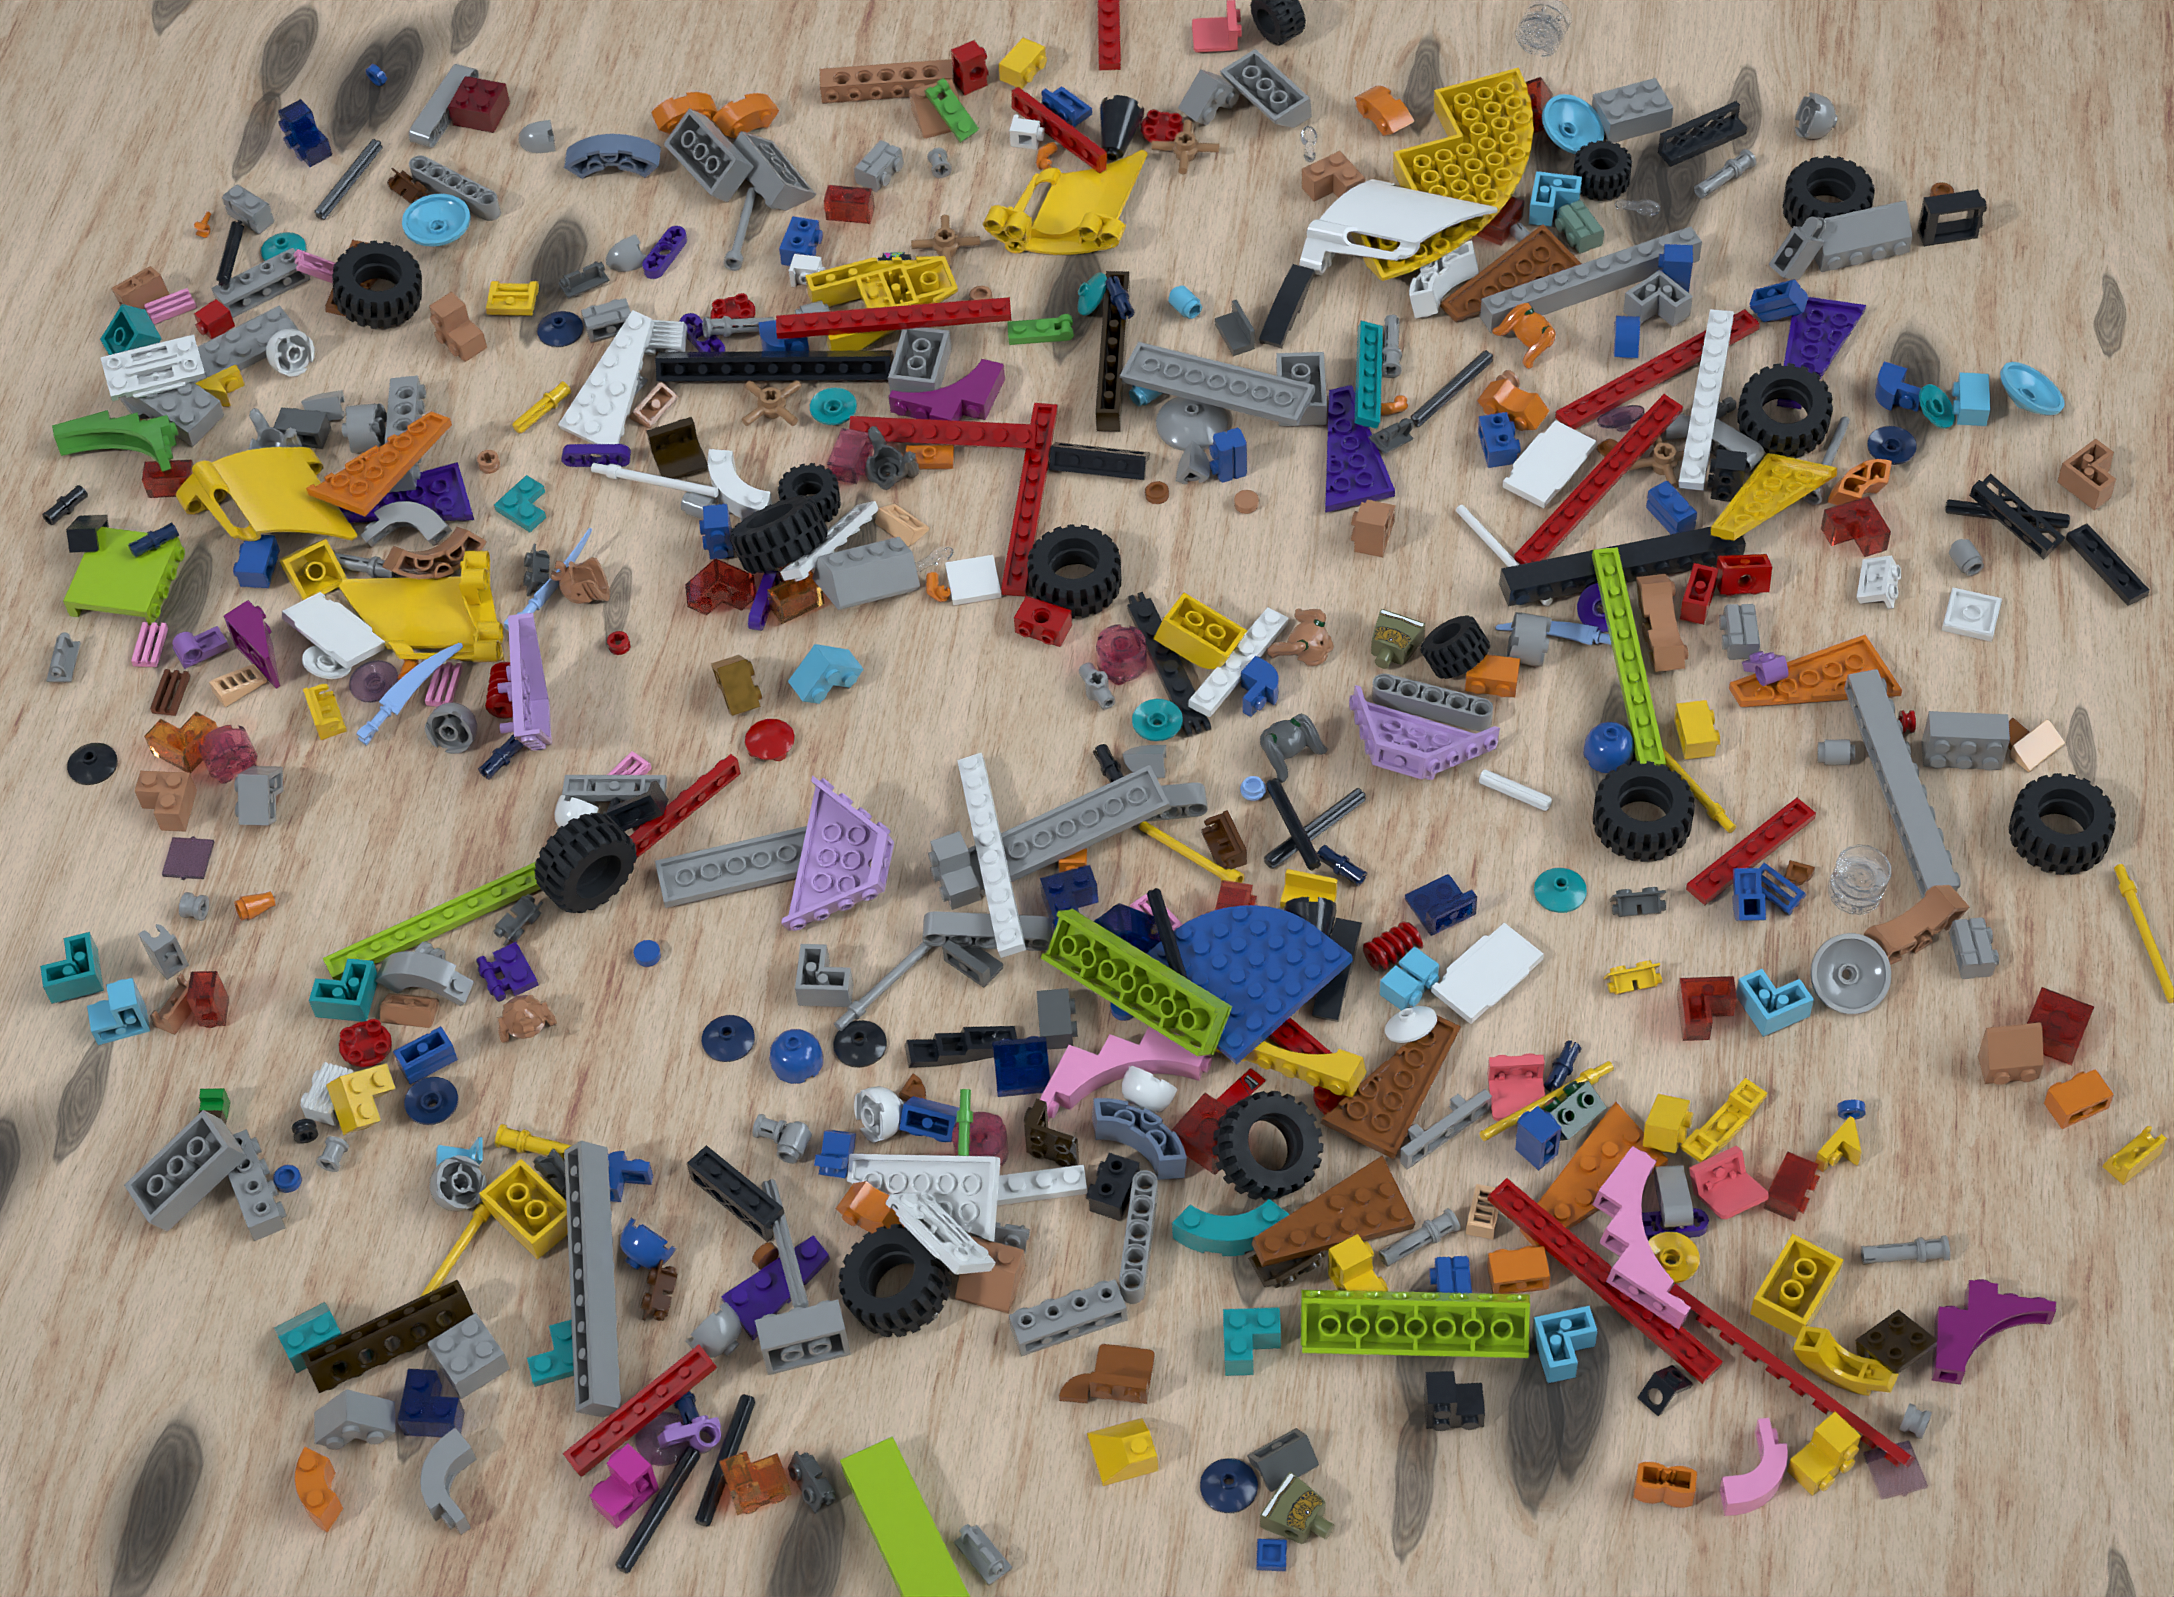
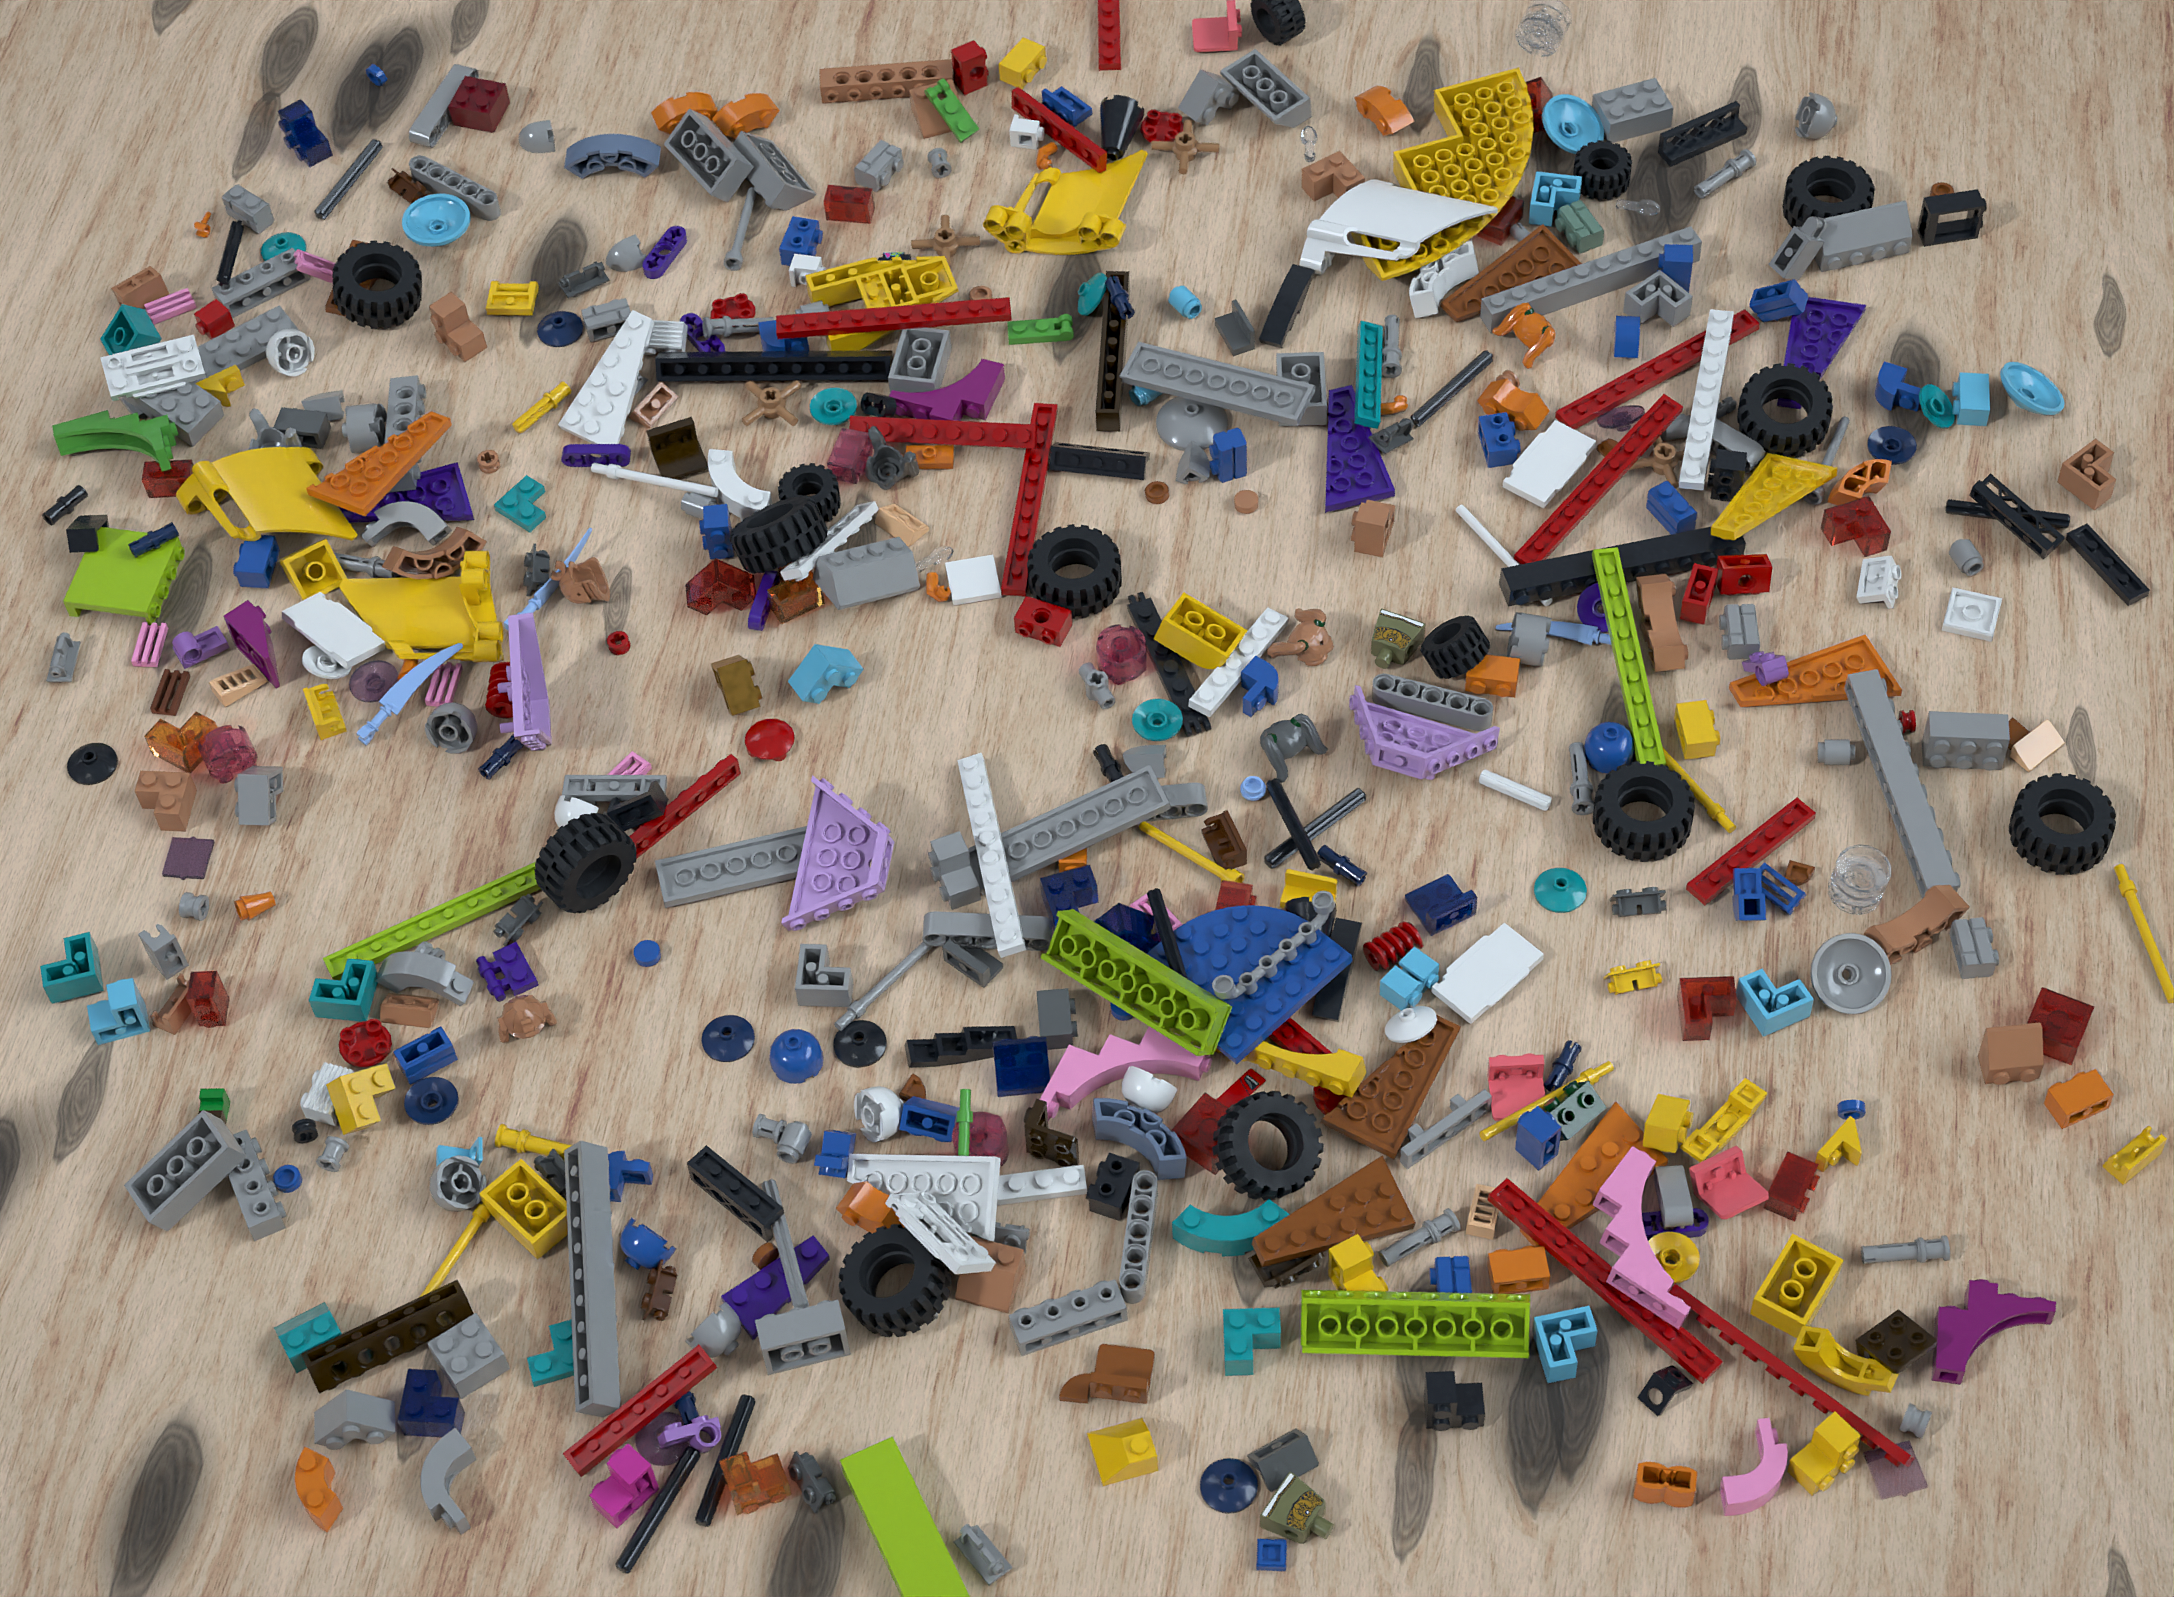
none -> black beam [861,392,897,418]
none -> light grey bar [1212,891,1335,1000]
none -> light grey pin [1569,742,1594,815]

